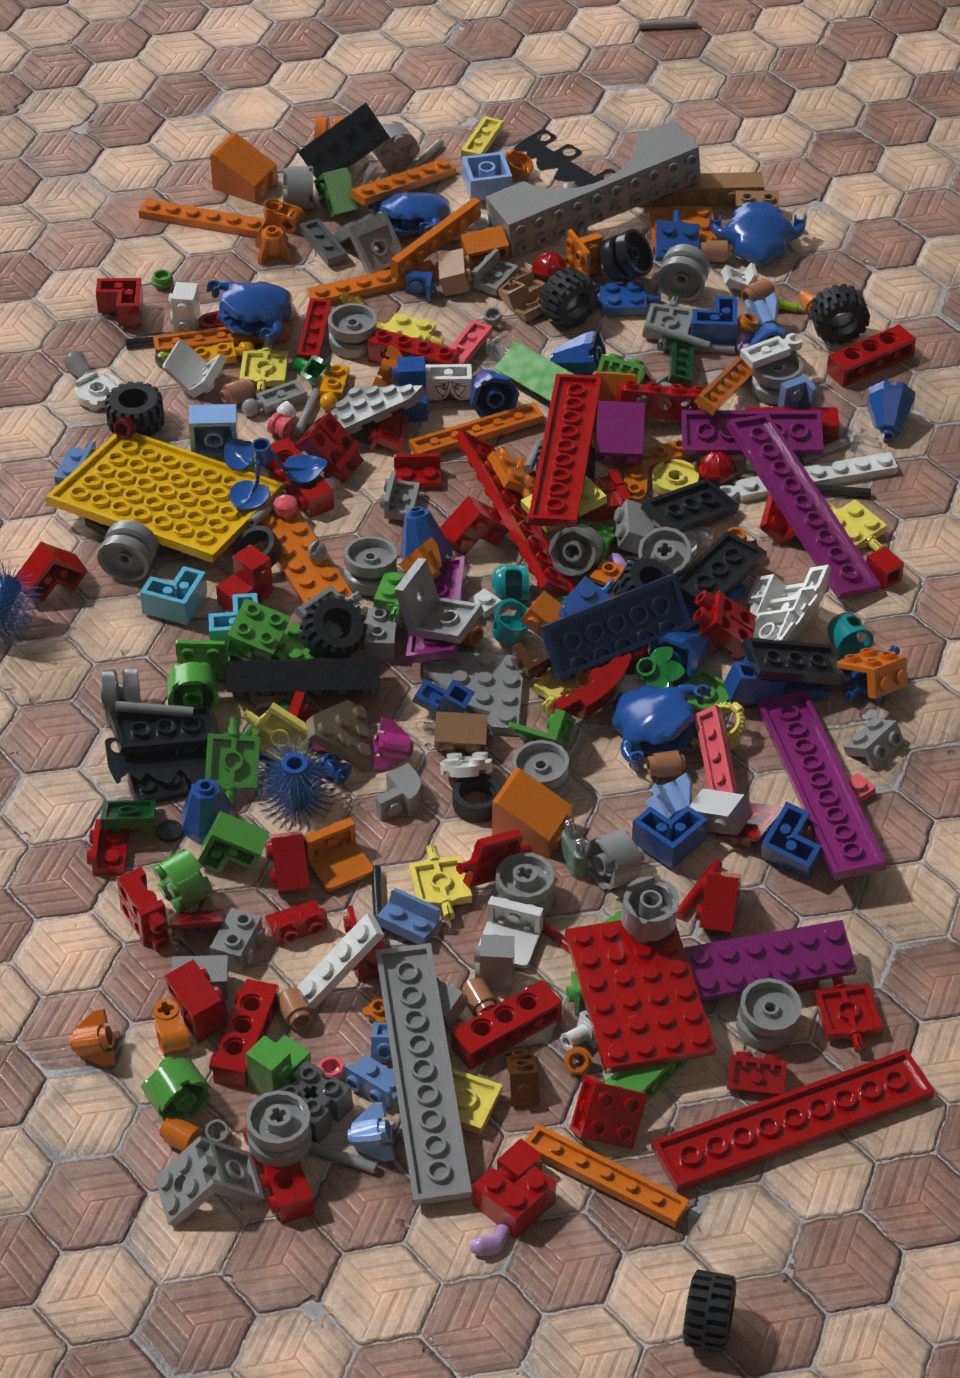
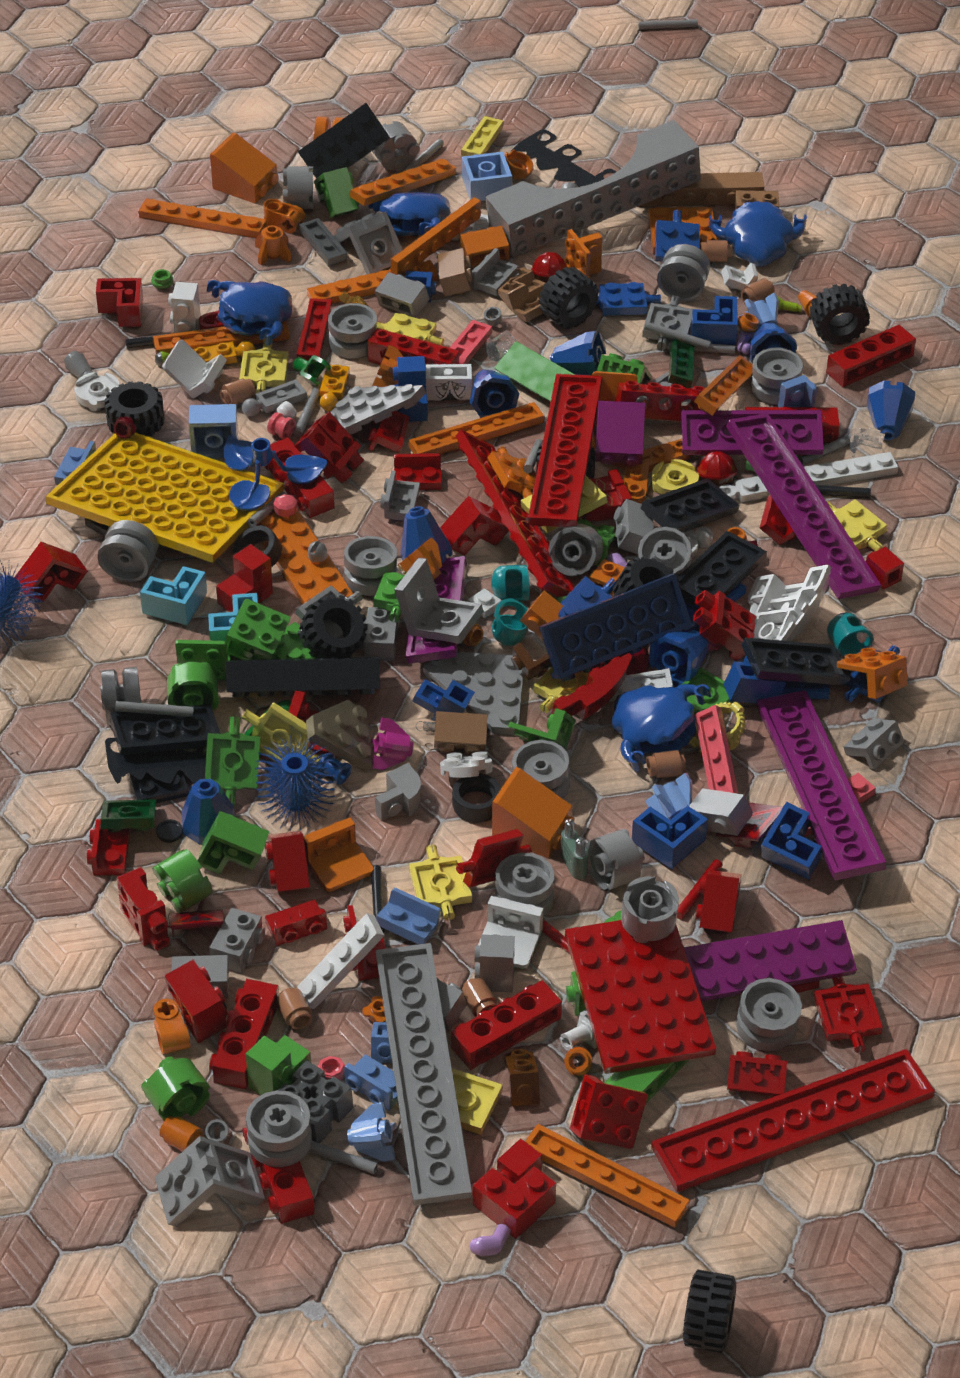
orange brick [70,1009,120,1067] -> none
black wheel [600,229,653,284] -> none
green plate [635,647,686,688] -> none
white plate [740,333,802,370] -> none
none -> light grey brick [375,272,429,318]

